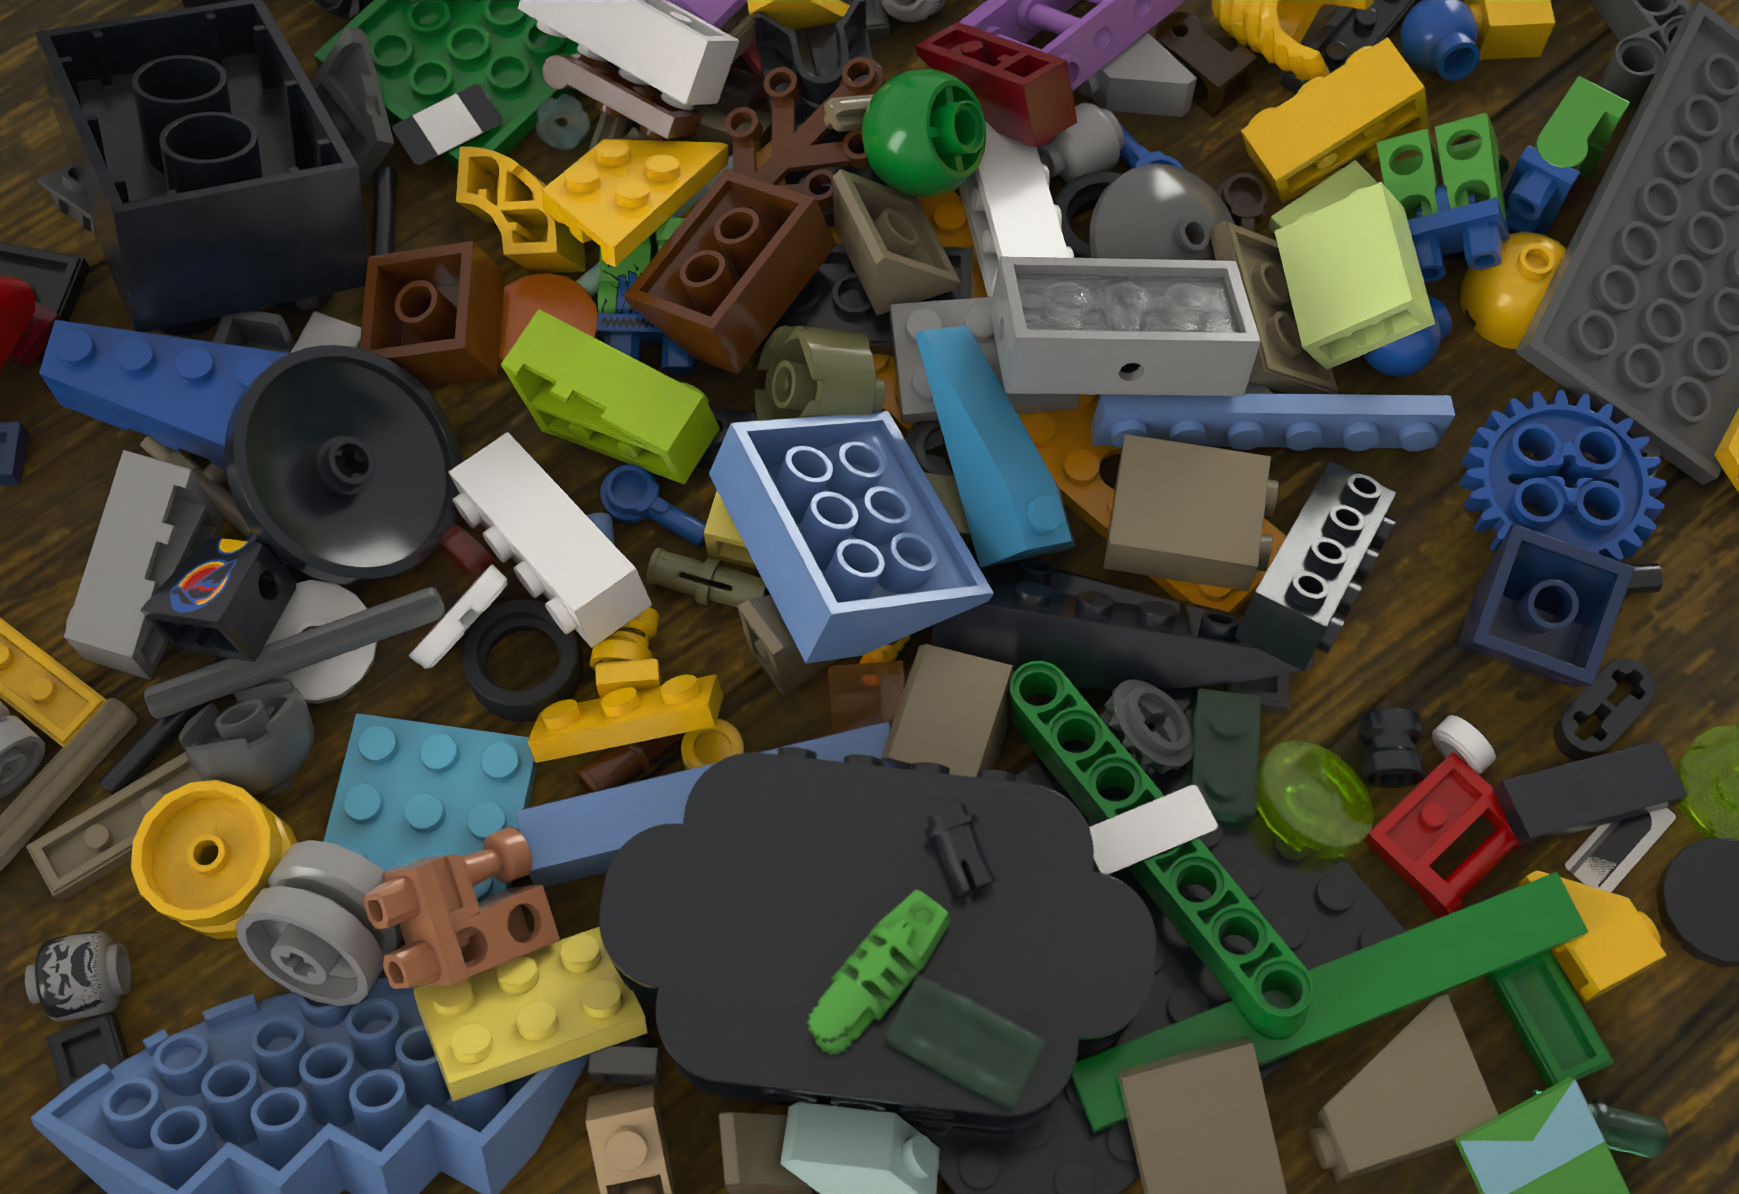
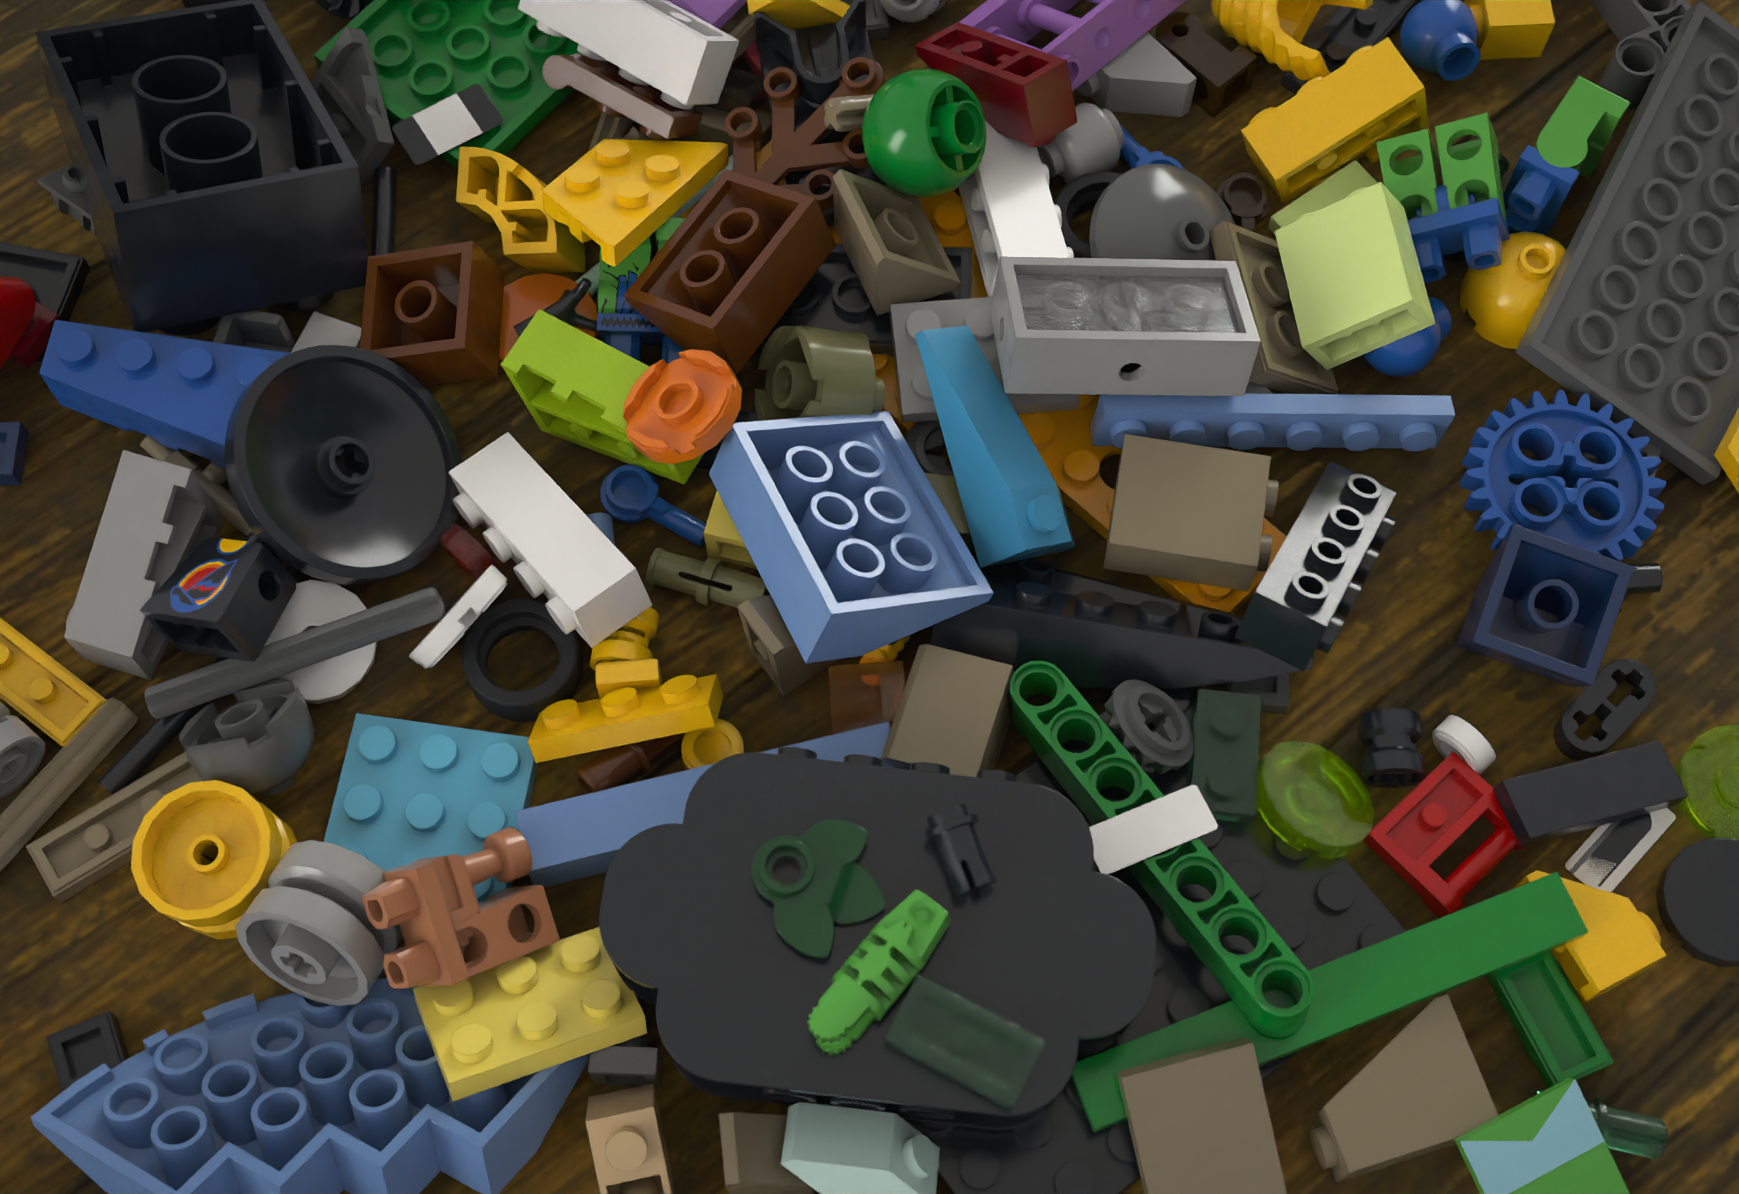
light grey head [25,931,132,1022] -> none
clear light blue plate [535,95,590,149] -> none
none -> black bar [513,278,597,337]
none -> orange tile [623,349,742,464]
none -> dark green plate [752,819,886,958]

